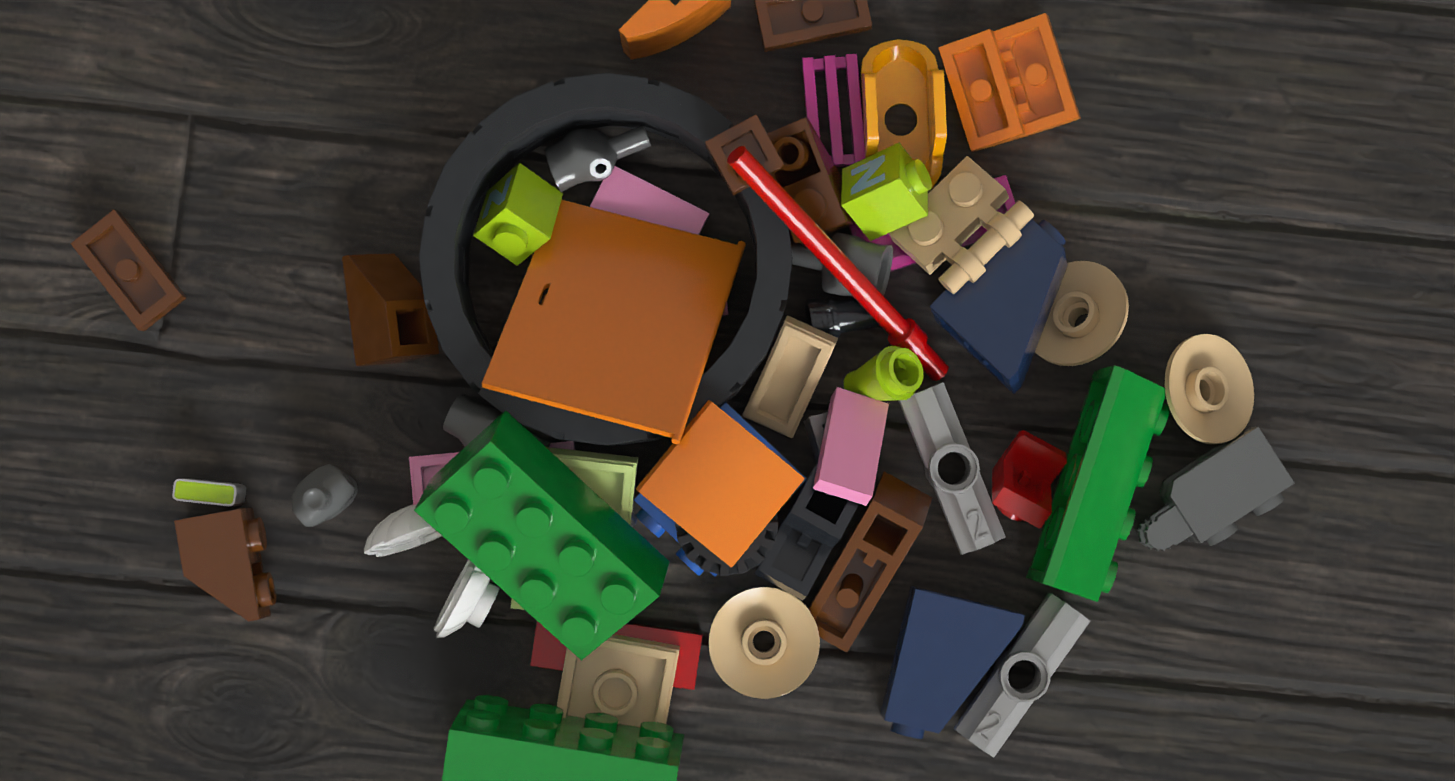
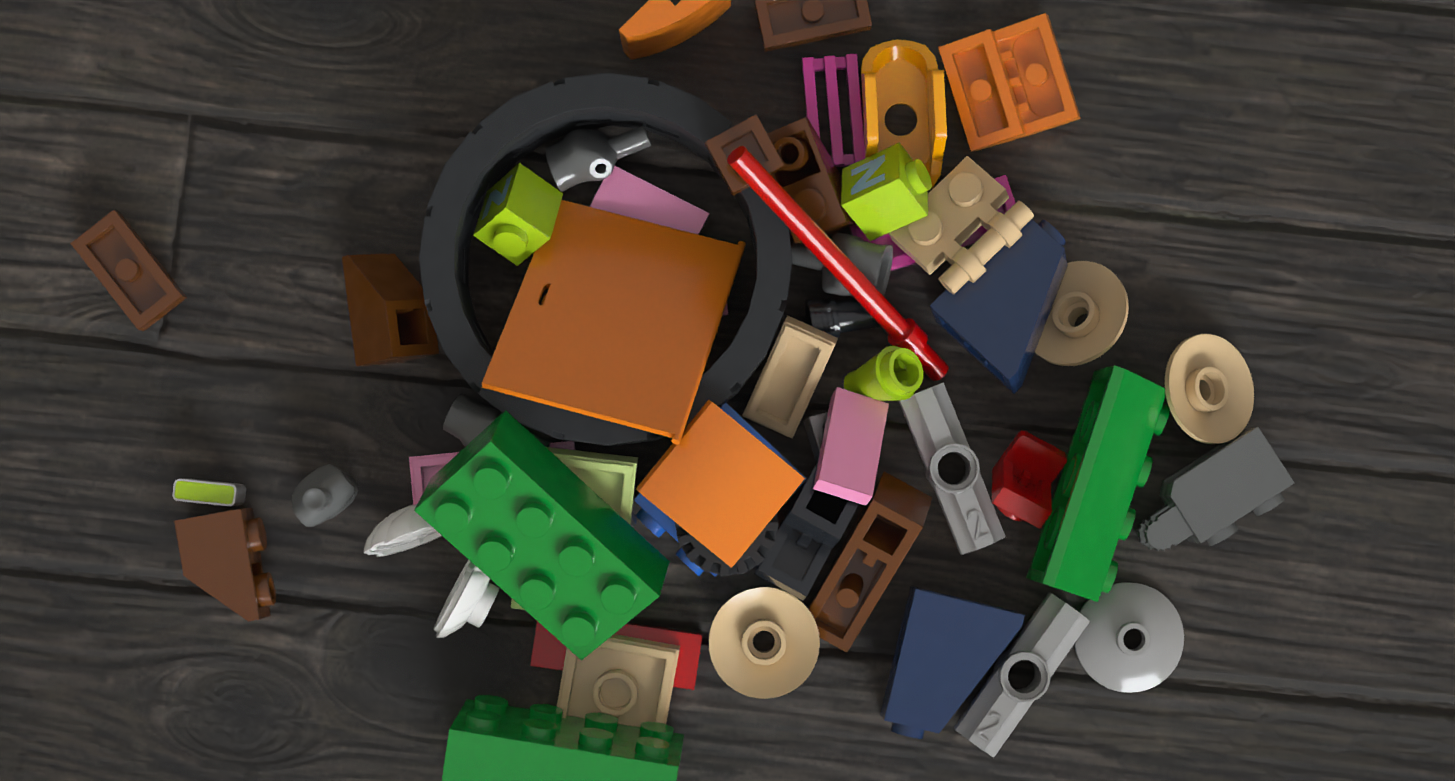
none -> light grey dish [1074,582,1184,693]

